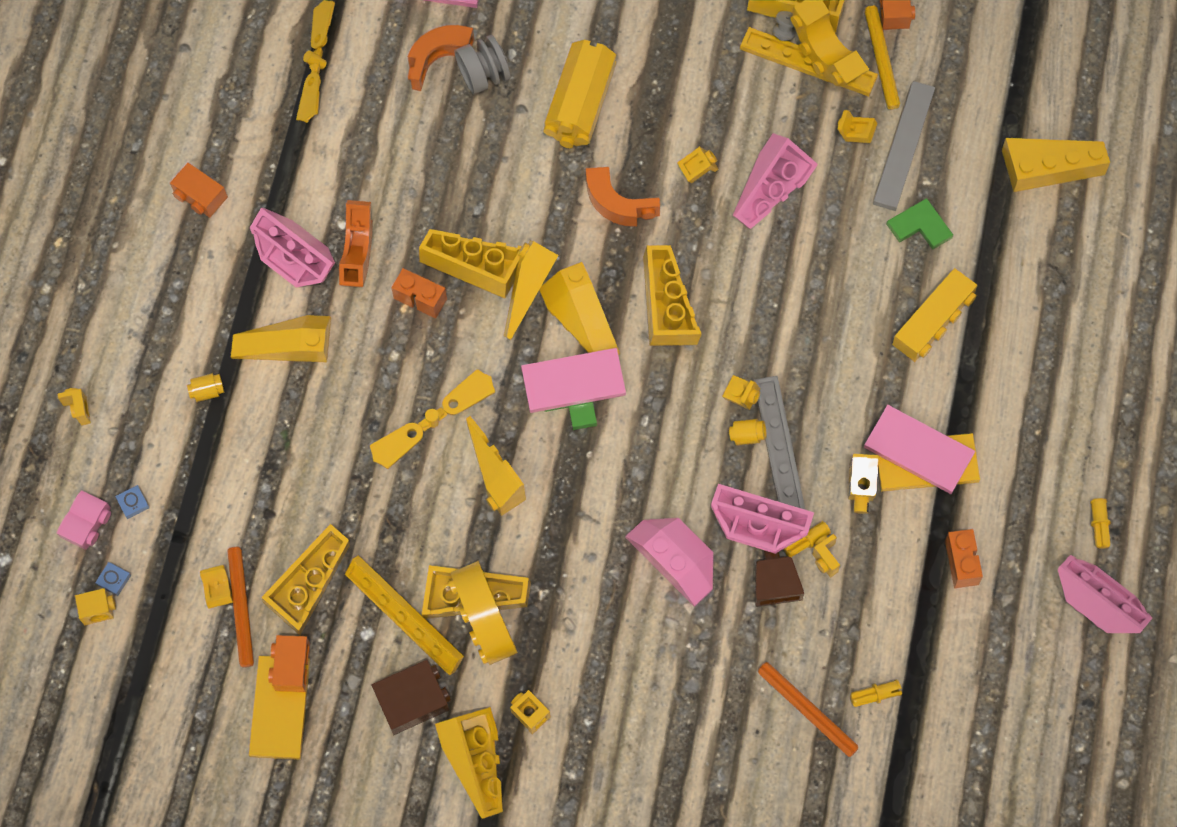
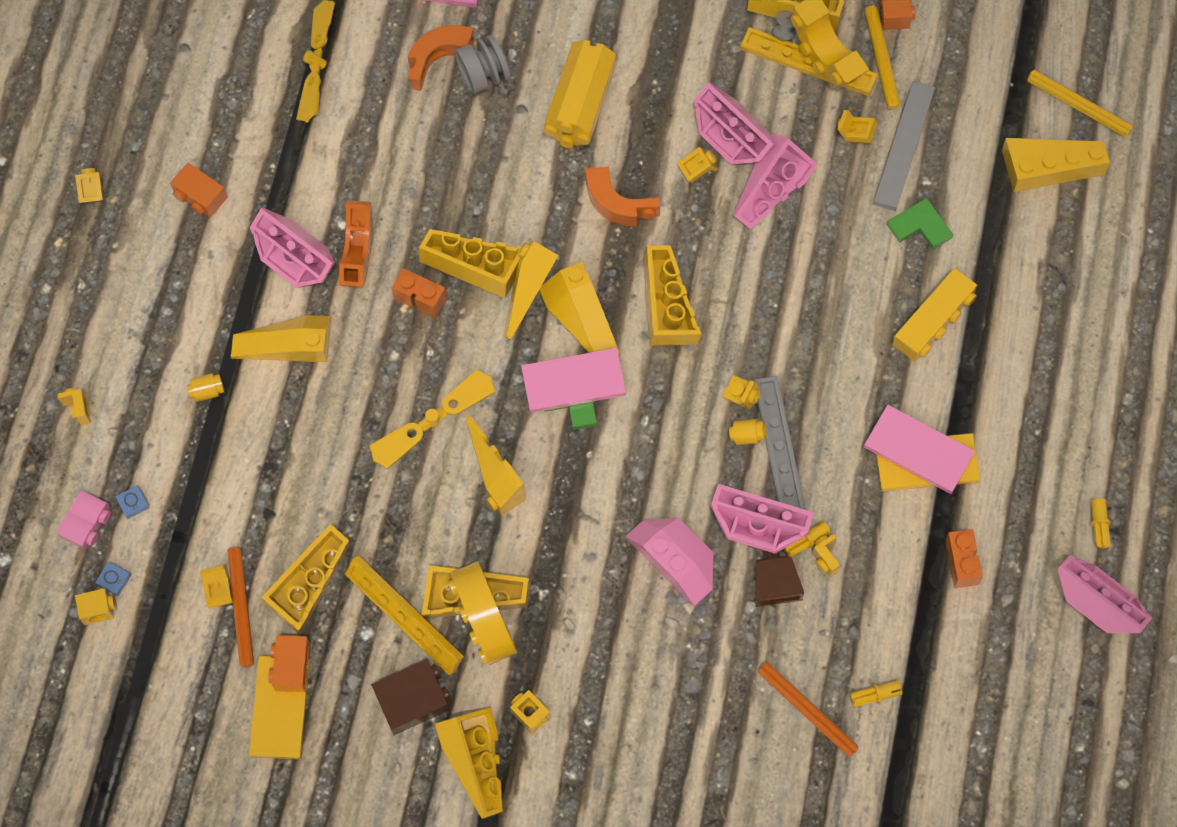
torso [848,454,878,514] -> none
none -> yellow bracket [75,168,104,203]
none -> bright pink wedge [694,82,775,165]
none -> yellow axle [1027,70,1133,137]

